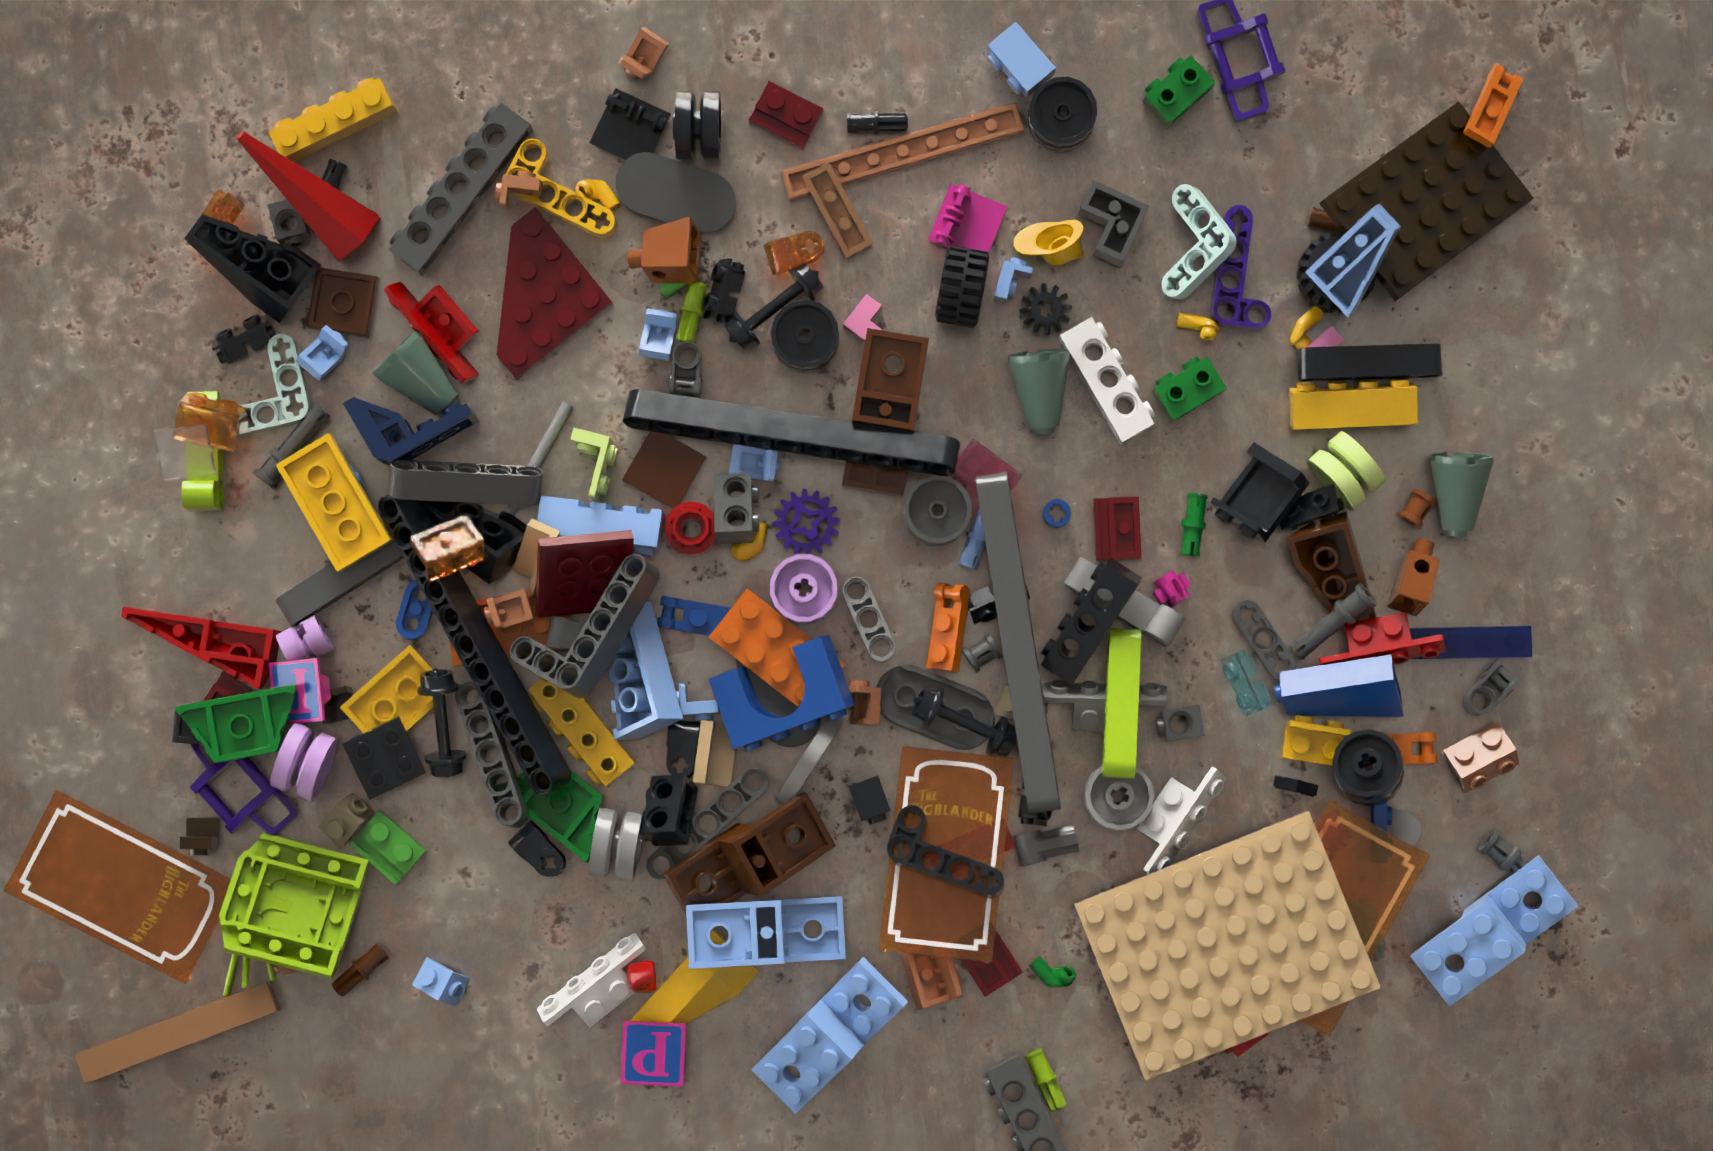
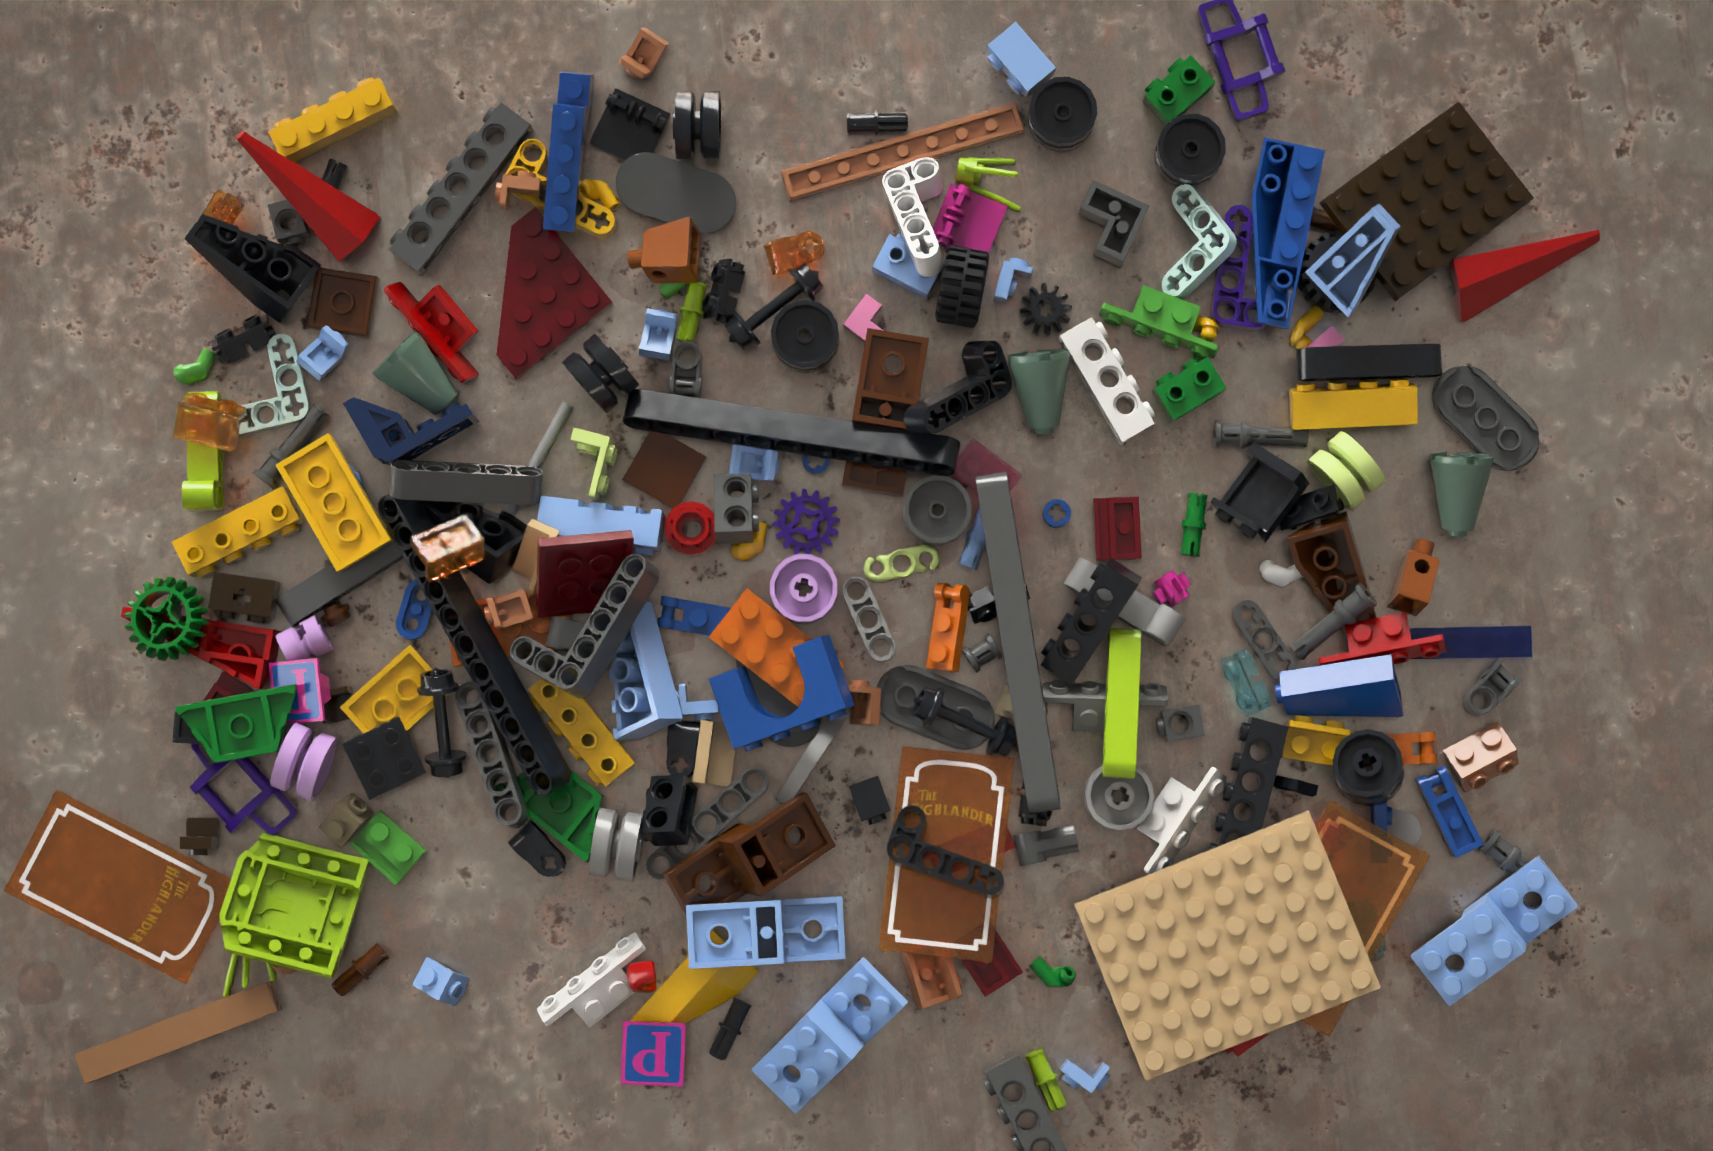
clear piece [152,424,216,480] -> none
dark red plate [749,81,824,150] -> none
medium nougat plate [801,162,873,258] -> none
yellow piece [1013,220,1084,266] -> none
dark orange bush [1397,488,1437,529] -> none
orange plate [1463,63,1523,148] -> none
none -> green gear [124,577,209,661]
none -> yellow brick [172,486,305,579]
none -> bright green arm [173,348,217,384]
none -> dark brown brick [208,572,281,624]
none -> reddish brown plate [320,601,351,627]
none -> blue arch [543,72,594,232]
none -> black wheel [562,334,639,414]
none -> black axle [709,997,752,1060]
none -> blue bush [802,455,830,474]
none -> yellowish green piece [863,544,940,583]
none -> light blue brick [872,234,944,299]
none -> white beam [882,157,944,277]
none -> black beam [904,340,1012,433]
none -> lime plant [955,156,1021,212]
none -> light blue bracket [1059,1058,1110,1093]
none -> bright green bracket [1099,285,1220,359]
none -> black wheel [1155,114,1226,188]
none -> black brick [1208,717,1289,850]
none -> dark grey pin [1213,420,1309,449]
none -> blue wedge [1252,137,1325,329]
none -> white arm [1260,560,1304,587]
none -> blue plate [1415,766,1484,858]
none -> dark grey tile [1432,366,1539,471]
none -> red wedge [1449,230,1600,323]

